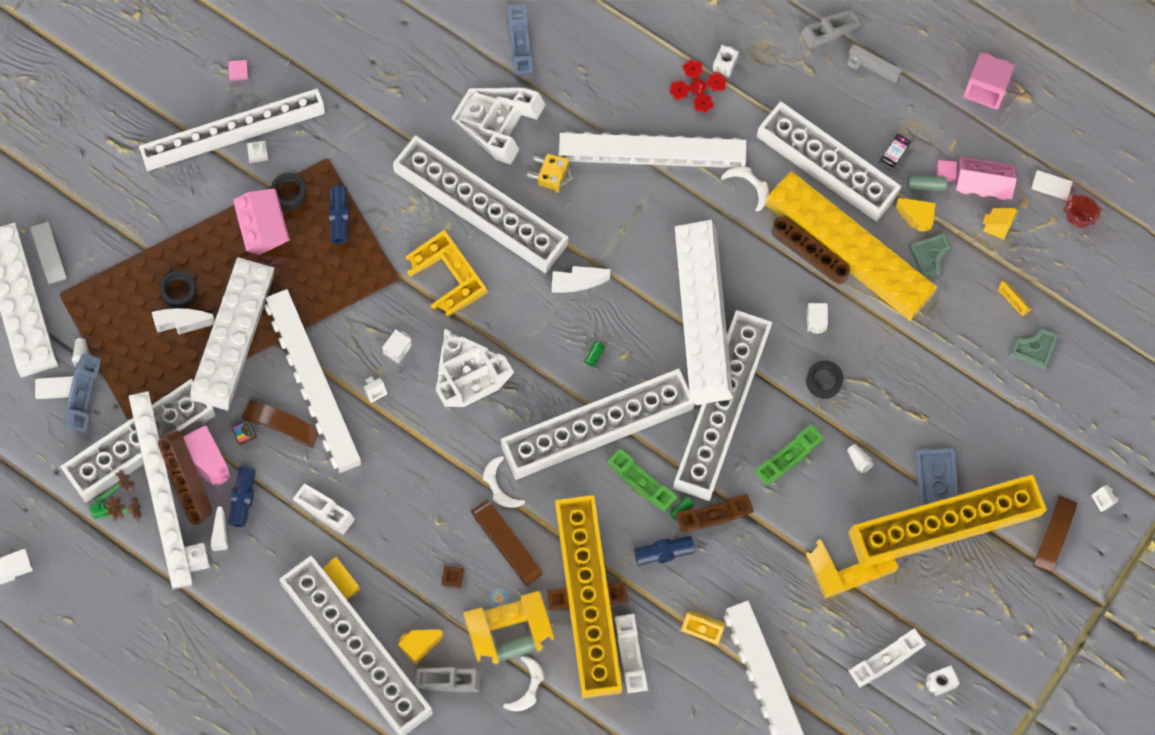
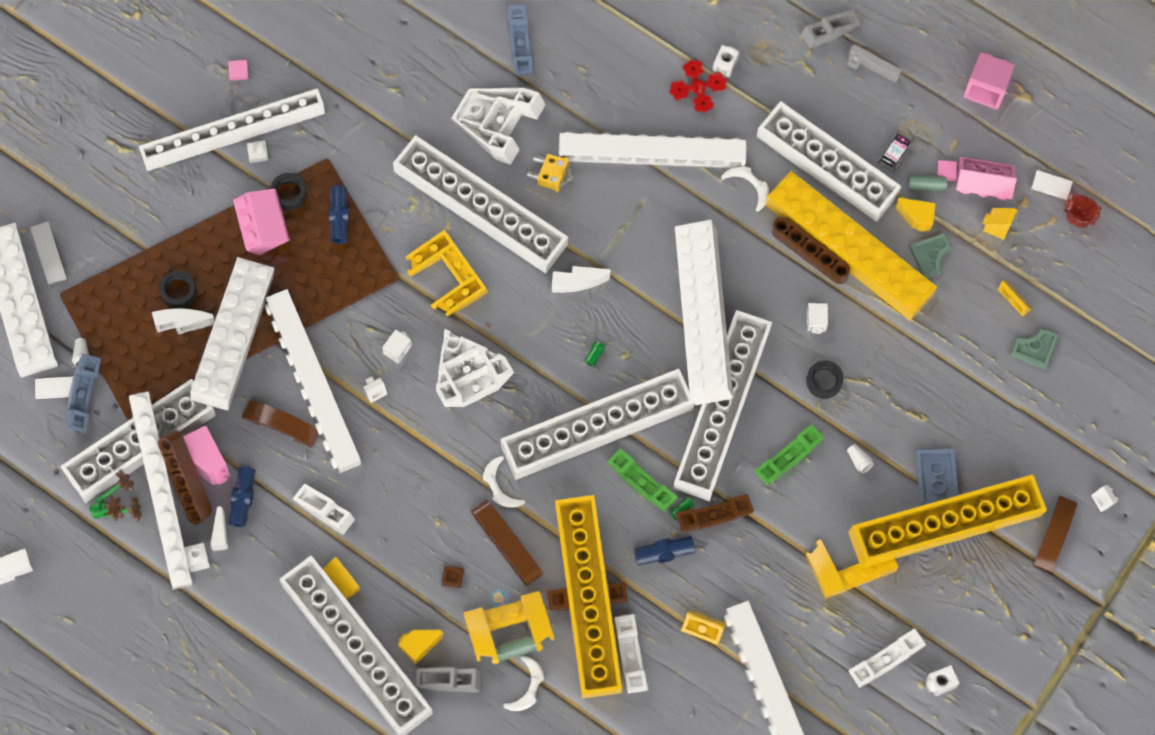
tile [231,420,257,446] -> none

